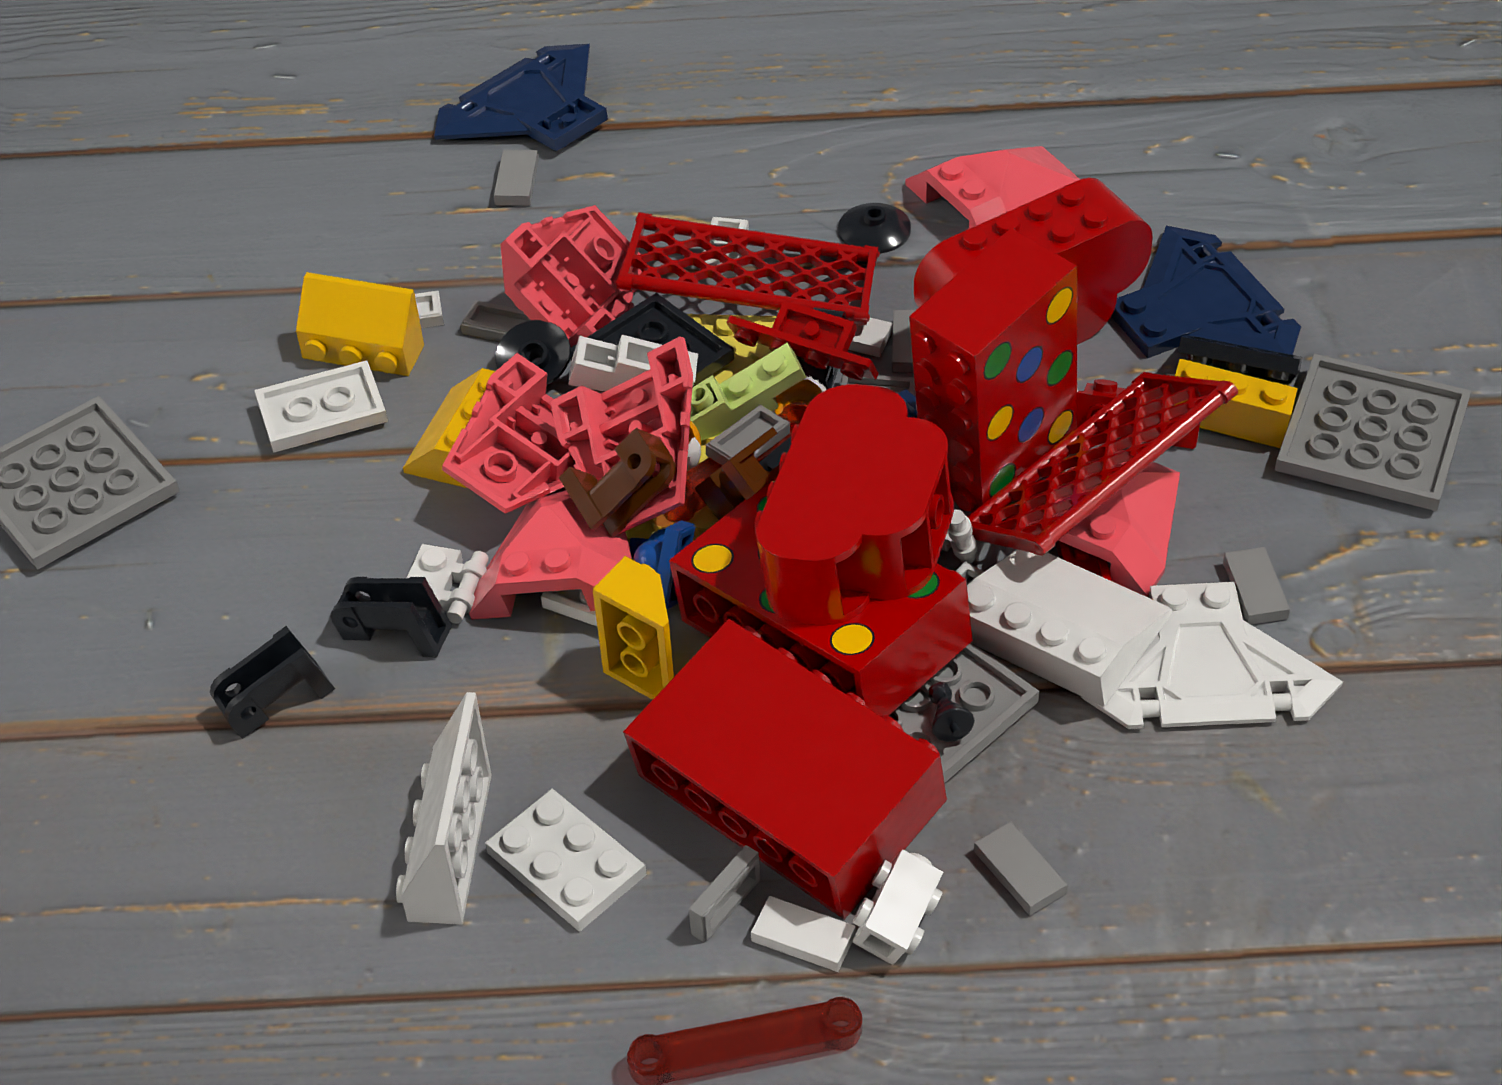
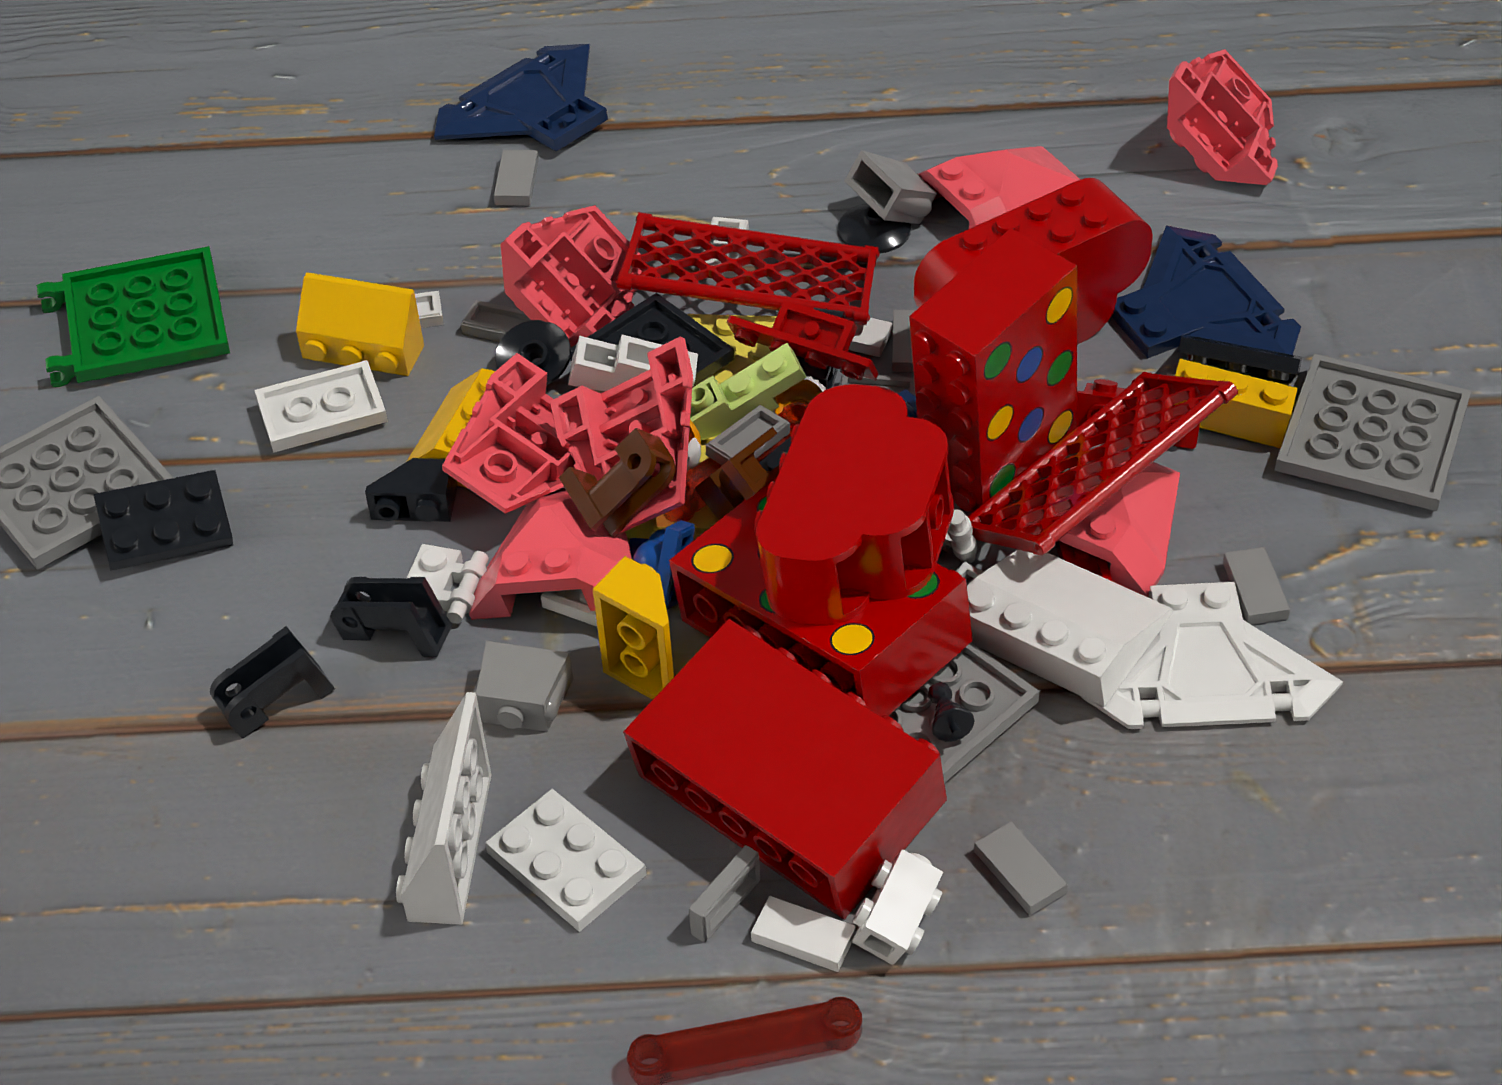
none -> green plate [36,246,230,387]
none -> black plate [93,470,233,571]
none -> black slope [365,458,458,522]
none -> light grey torso [473,641,573,732]
none -> light grey torso [844,150,937,224]
none -> coral wedge [1167,49,1278,185]

